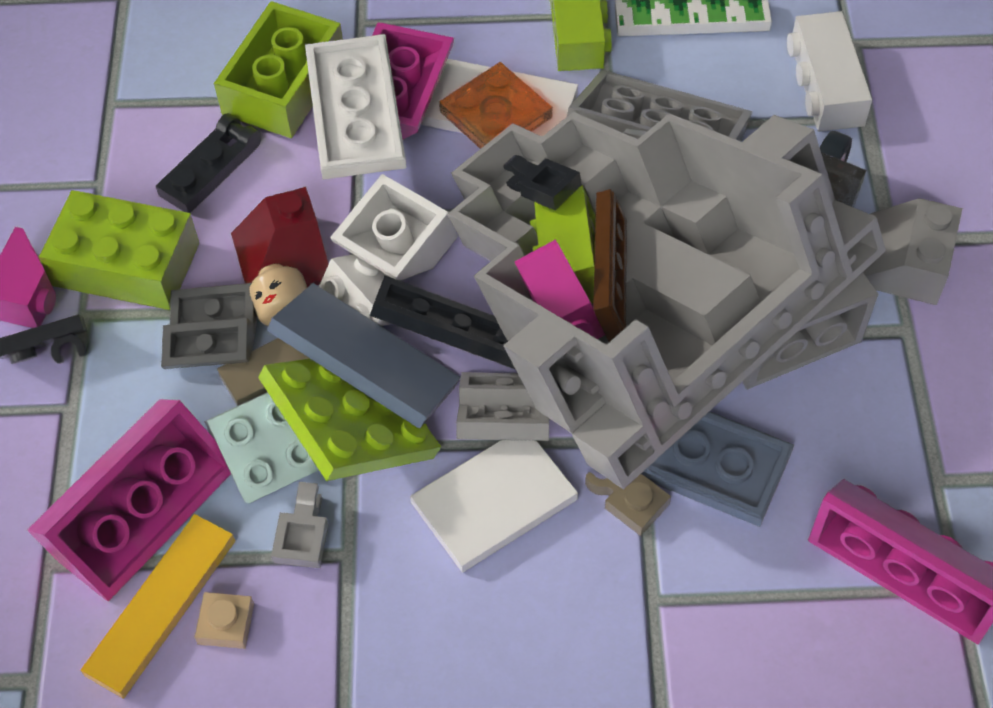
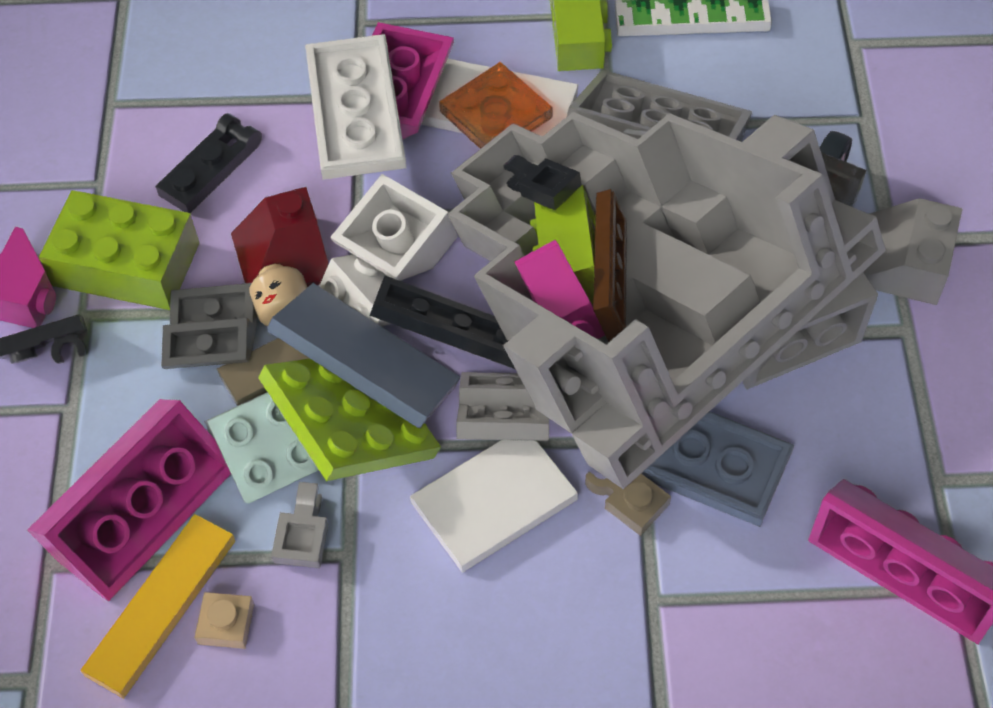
lime brick [214,1,343,139] -> none
white brick [787,11,872,132] -> none

